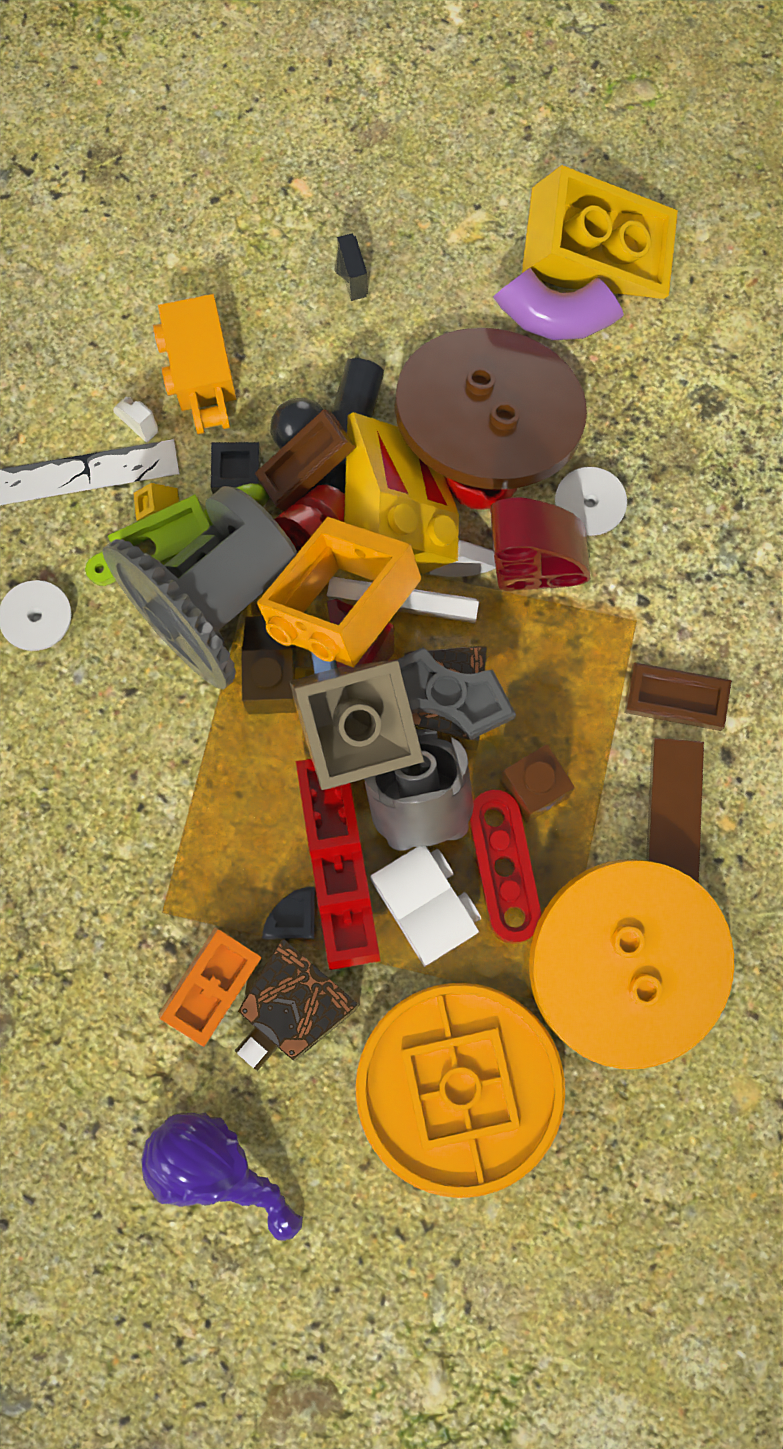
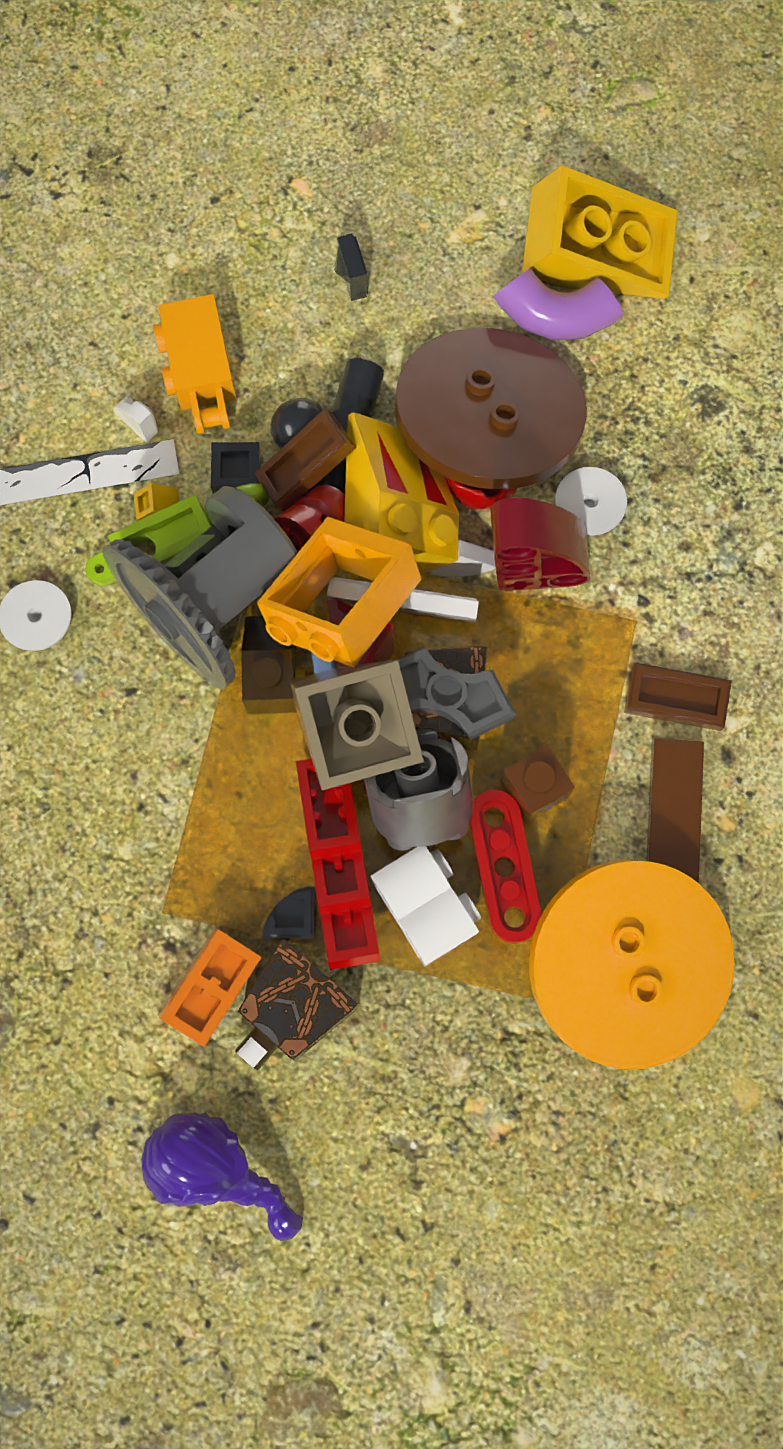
light orange plate [356,983,565,1198] -> none

